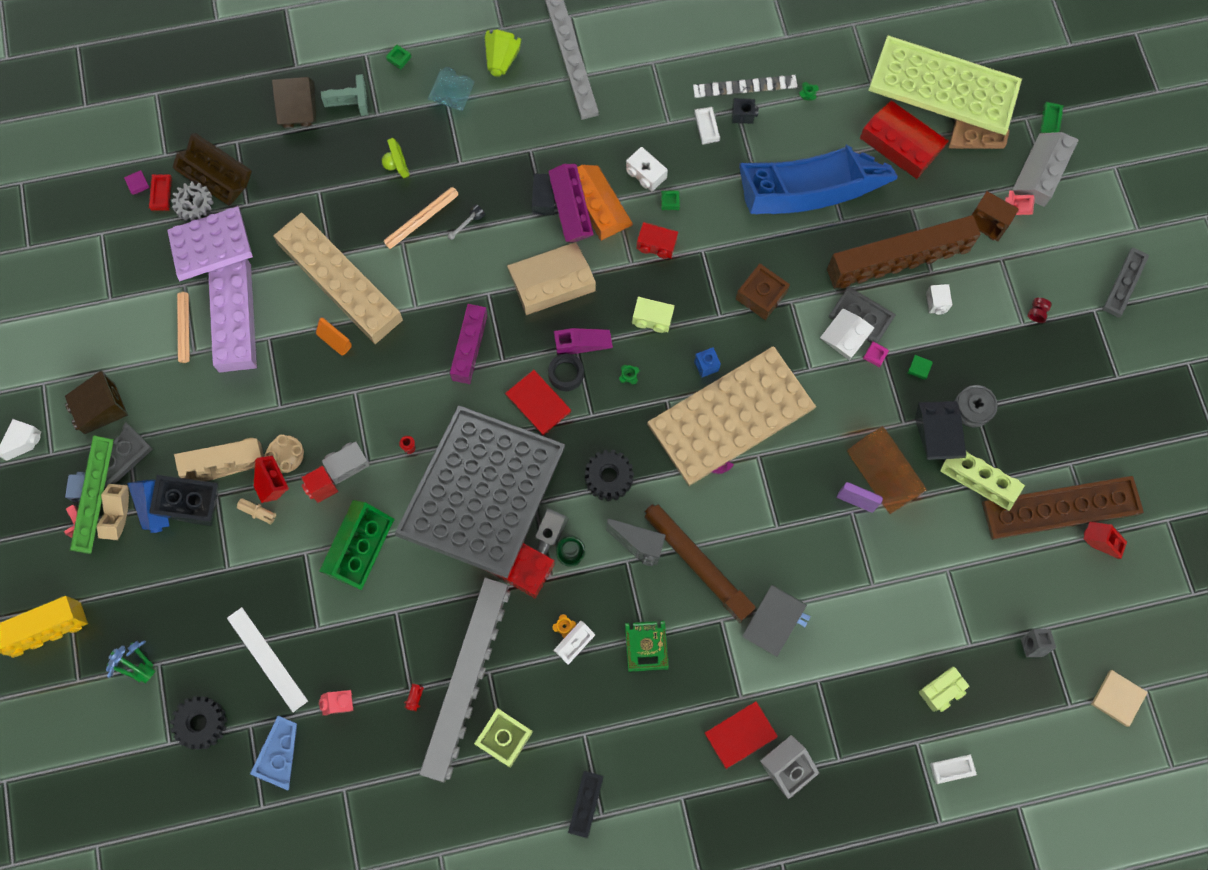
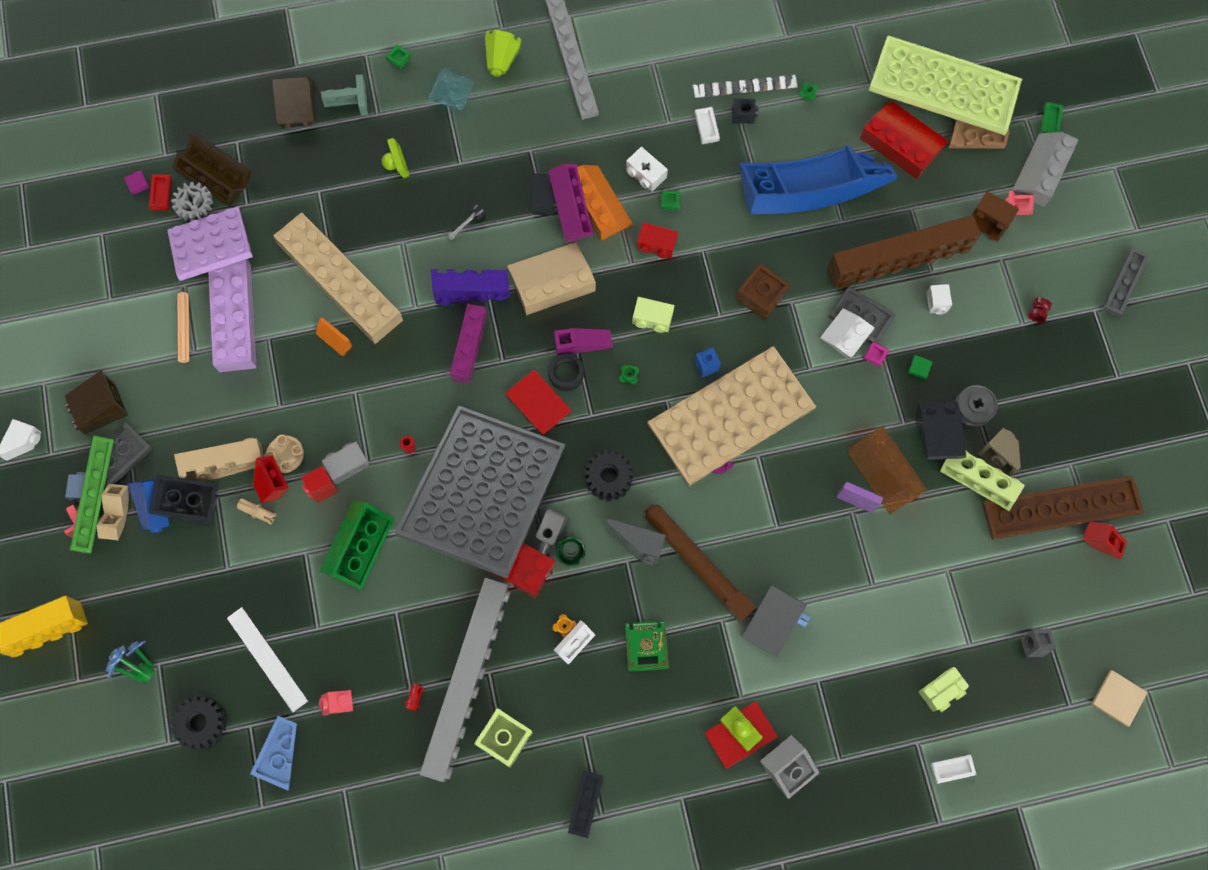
light nougat axle [384,187,458,249] -> none
none -> dark purple wedge [431,269,510,306]
none -> lime tile [720,706,763,751]
none -> dark tan slope [977,428,1021,477]

